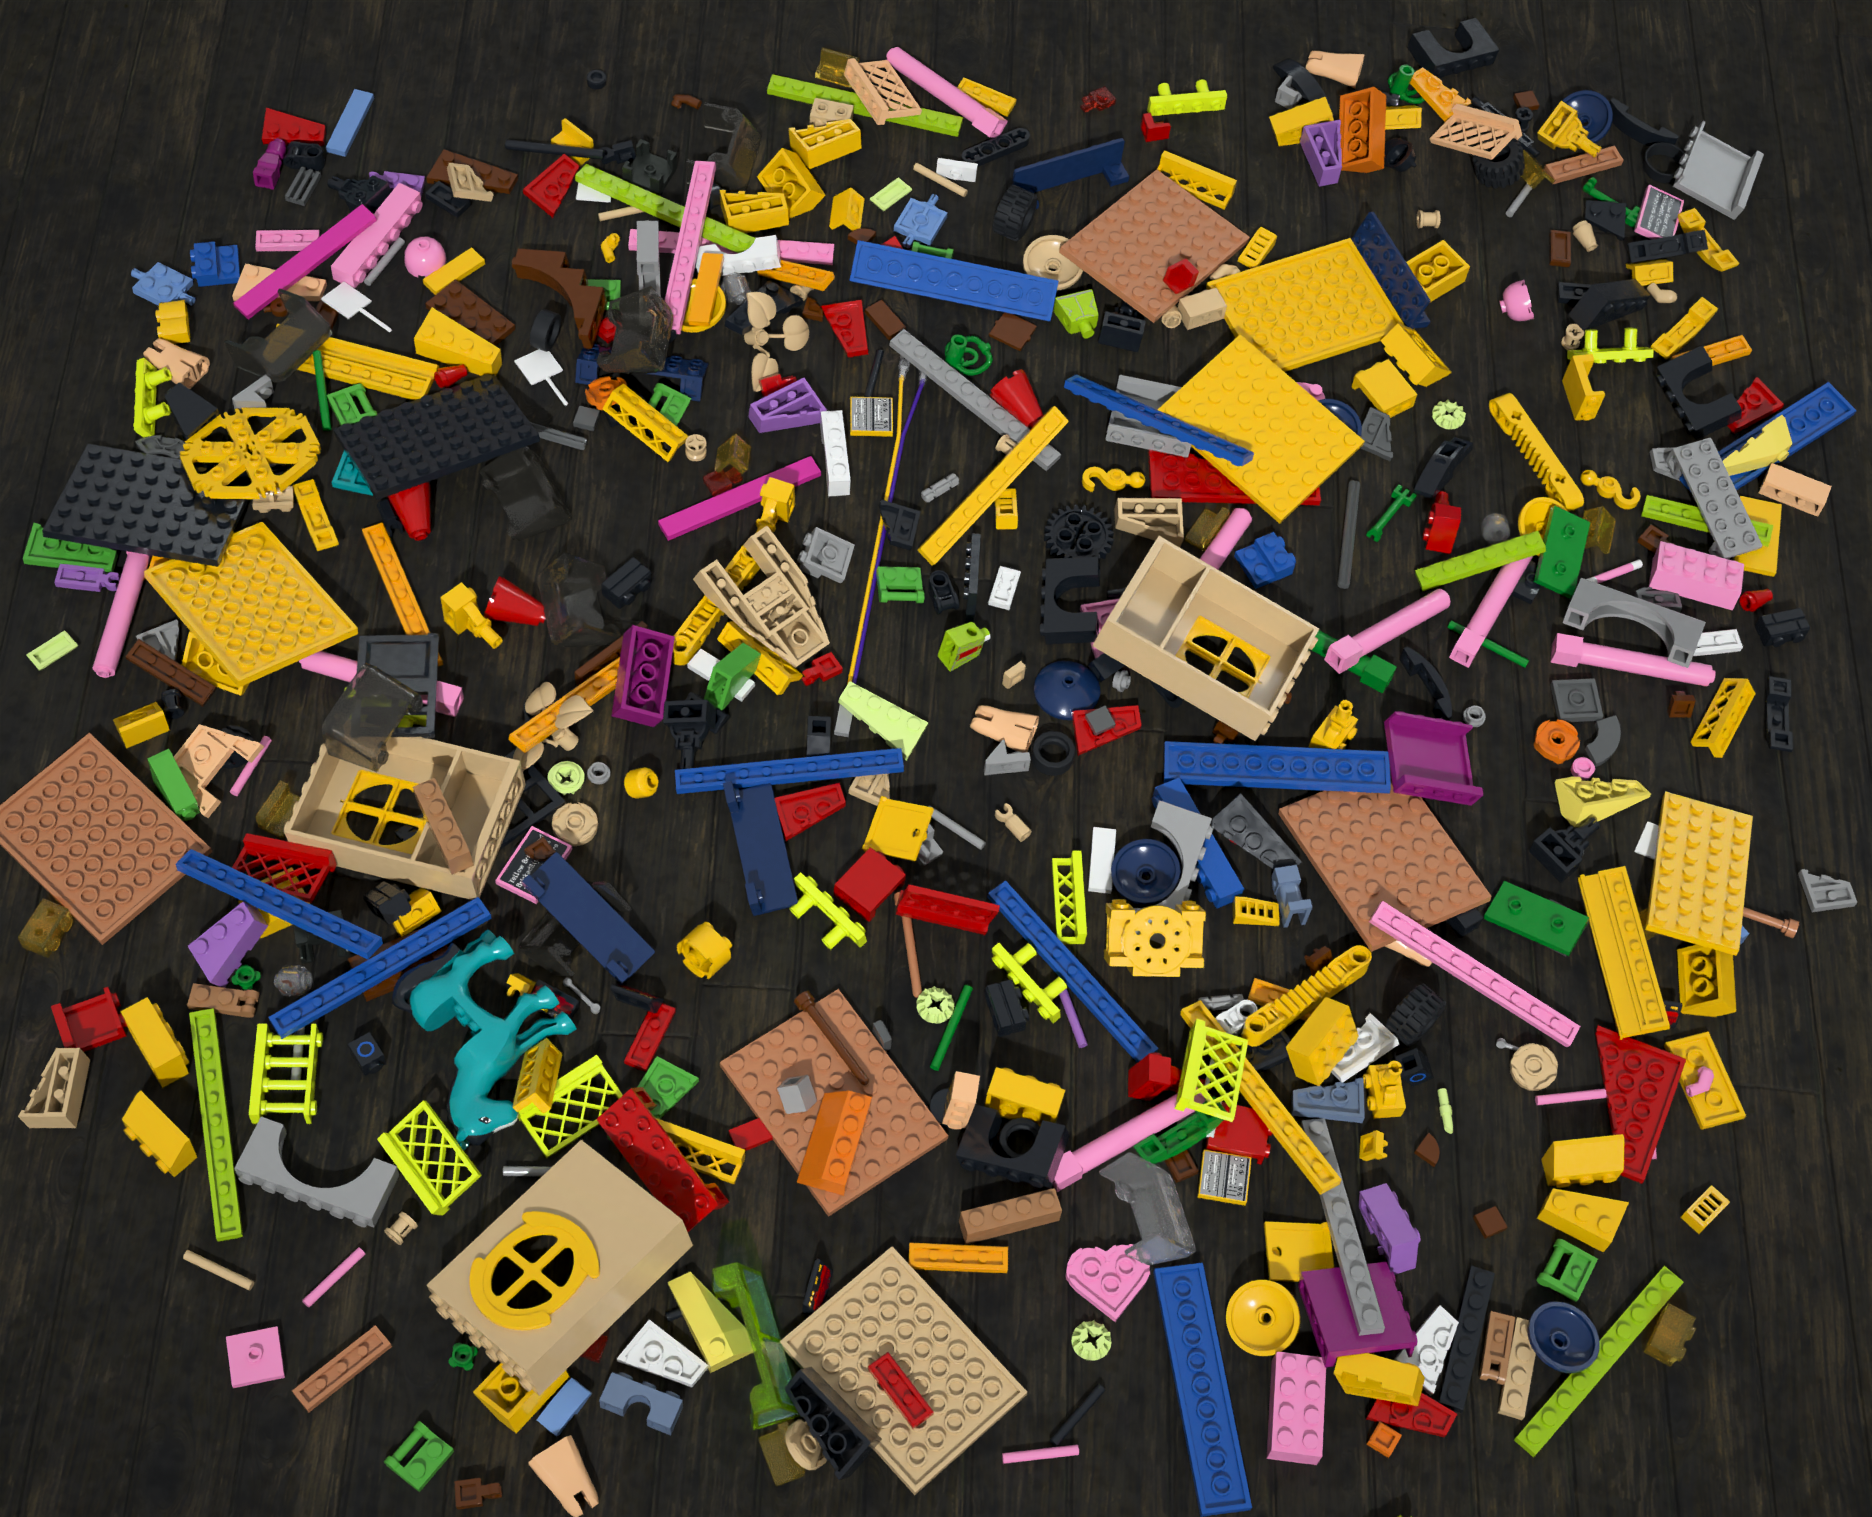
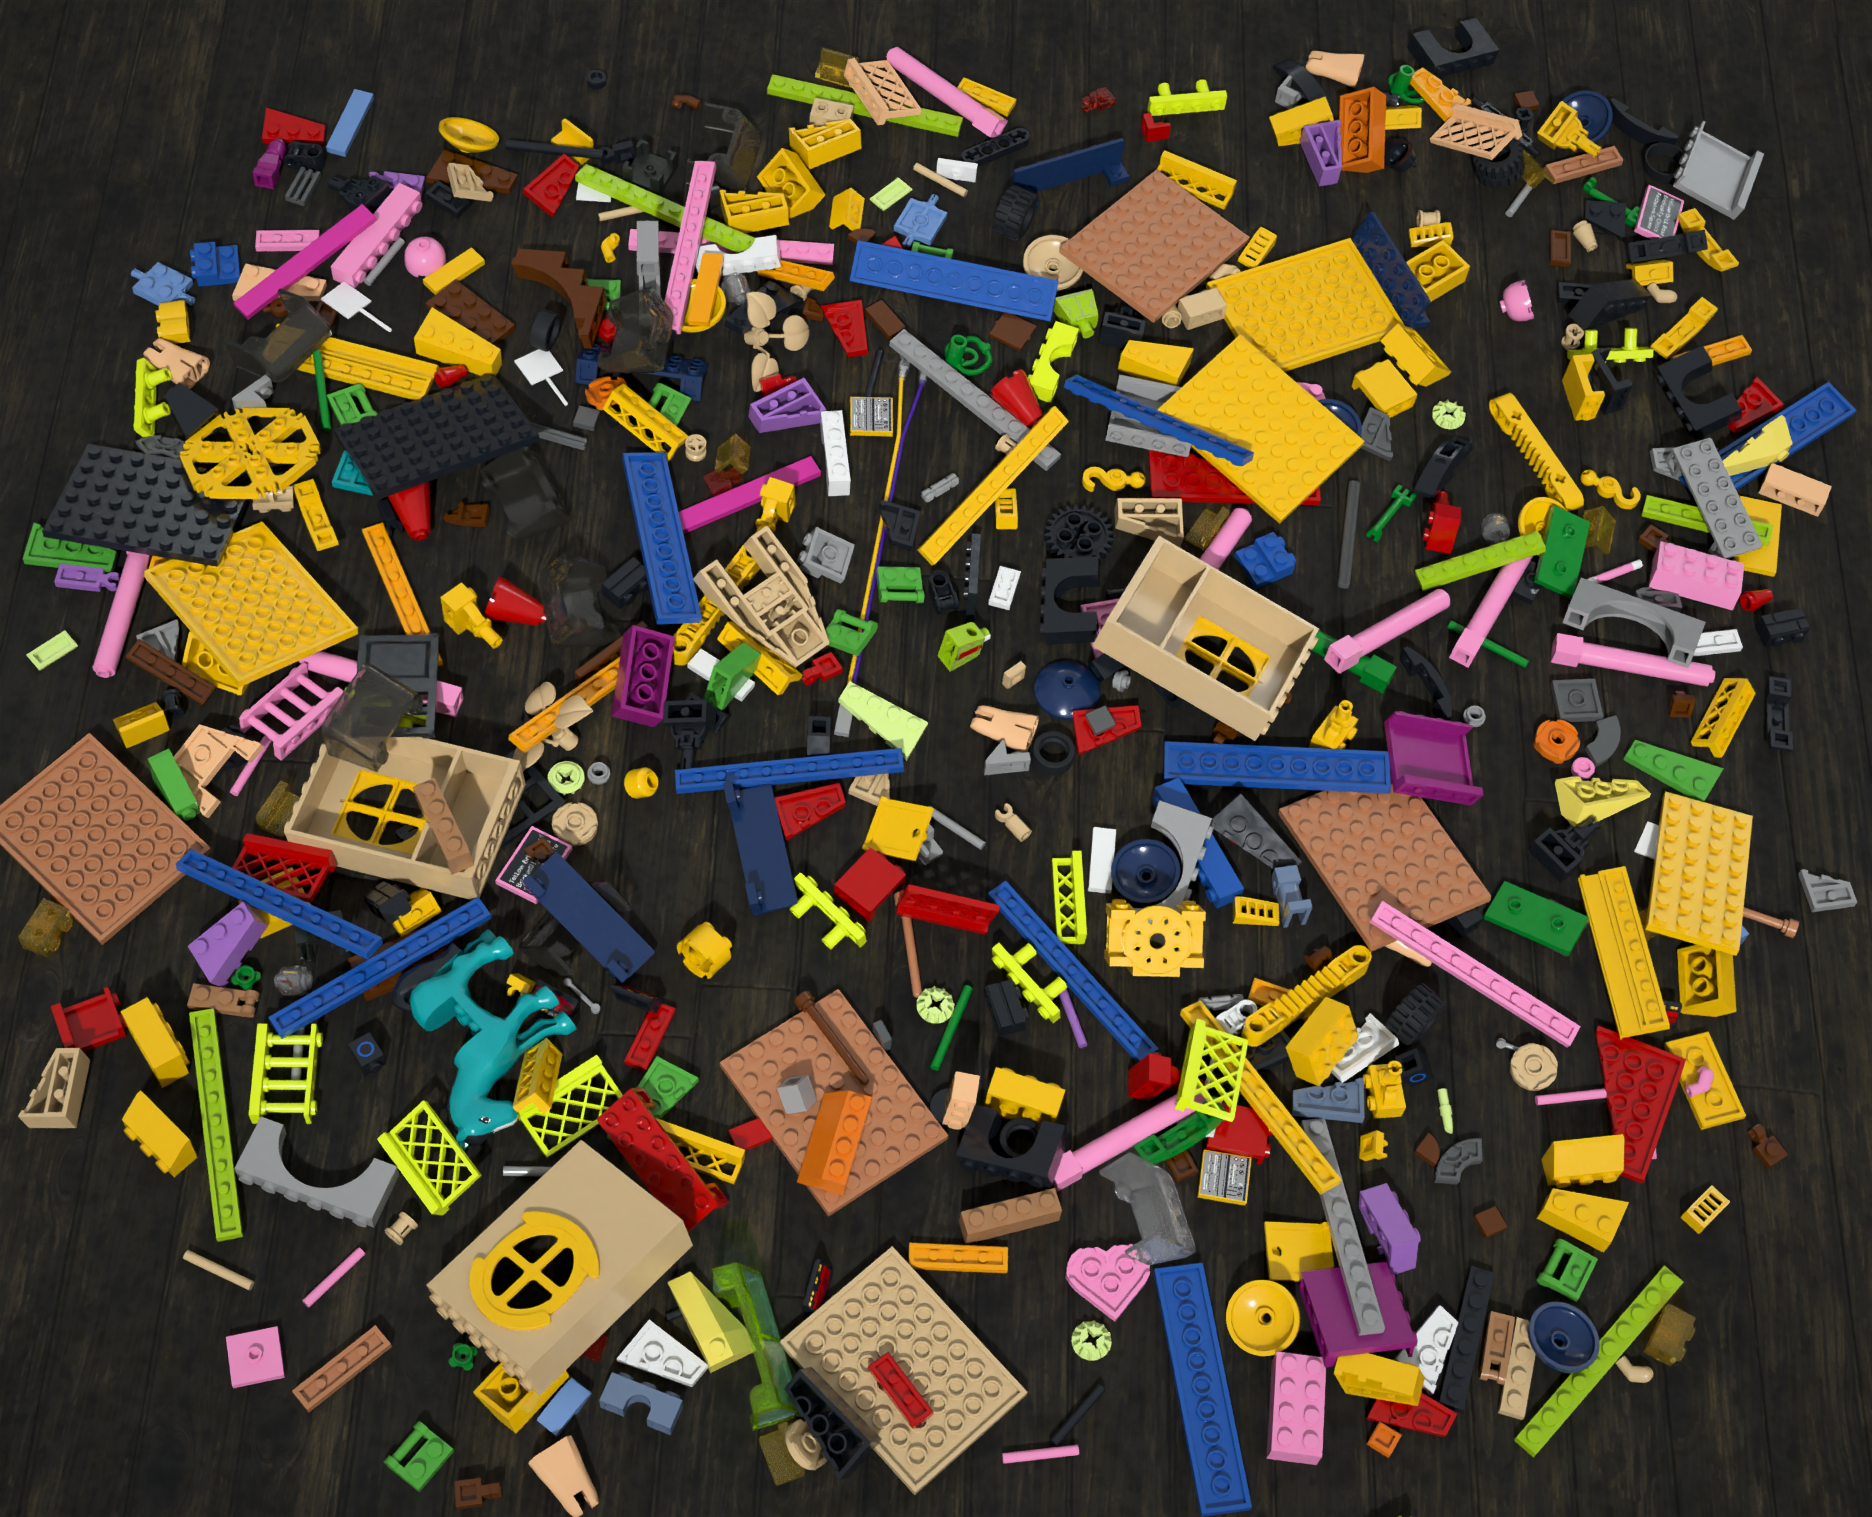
red panel [1163,258,1199,294] -> none
none -> bright pink fence [239,662,345,761]
none -> yellow dish [439,117,499,153]
none -> reddish brown slope [443,502,490,527]
none -> blue plate [622,452,702,624]
none -> bright green plate [825,609,878,656]
none -> neon yellow arch [1028,321,1079,403]
none -> yellow wedge [1118,340,1194,386]
none -> yellow slope [1408,222,1453,247]
none -> dark grey tile [1434,1138,1483,1185]
none -> black panel [1588,347,1633,415]
none -> tan arm [1616,1356,1653,1383]
none -> bright green wing [1623,740,1724,802]
none -> reddish brown plate [1747,1124,1788,1169]

